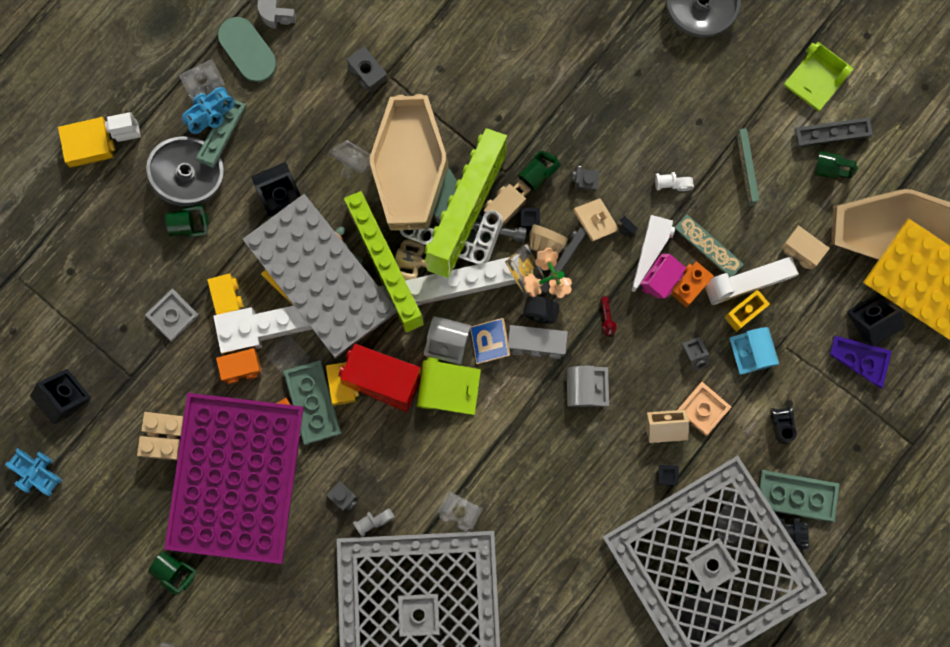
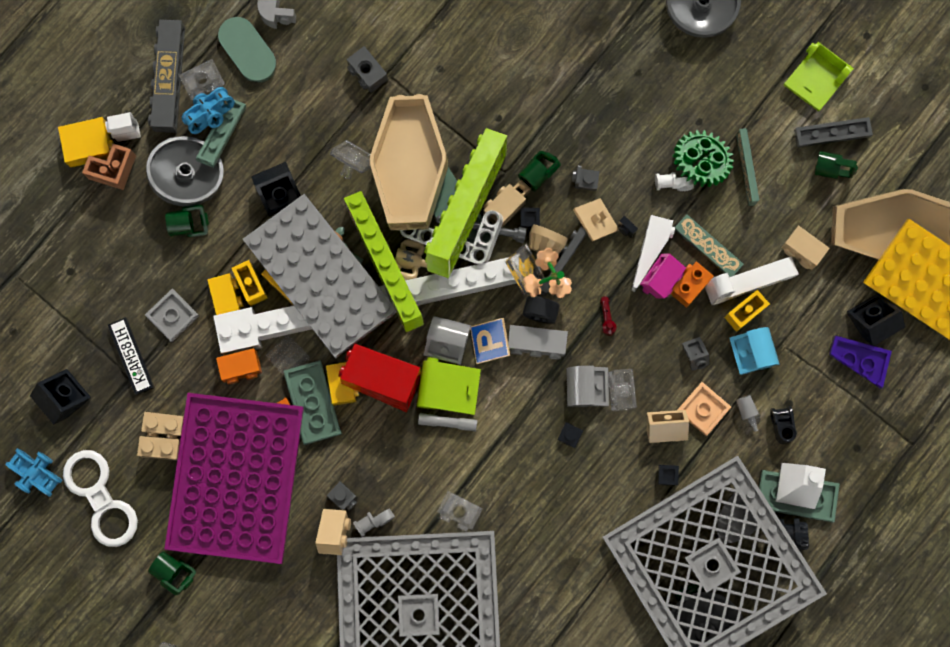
none -> white bar [63,450,138,547]
none -> nougat brick [82,144,136,190]
none -> tile [108,317,155,395]
none -> dark grey brick [148,20,185,133]
none -> yellow brick [232,260,268,306]
none -> tan brick [315,509,351,555]
none -> light grey piece [418,413,477,432]
none -> black plate [557,422,583,449]
none -> clear brick [608,369,637,411]
none -> green gear [672,130,734,187]
none -> light grey piece [736,395,761,432]
none -> white slope [775,463,826,509]

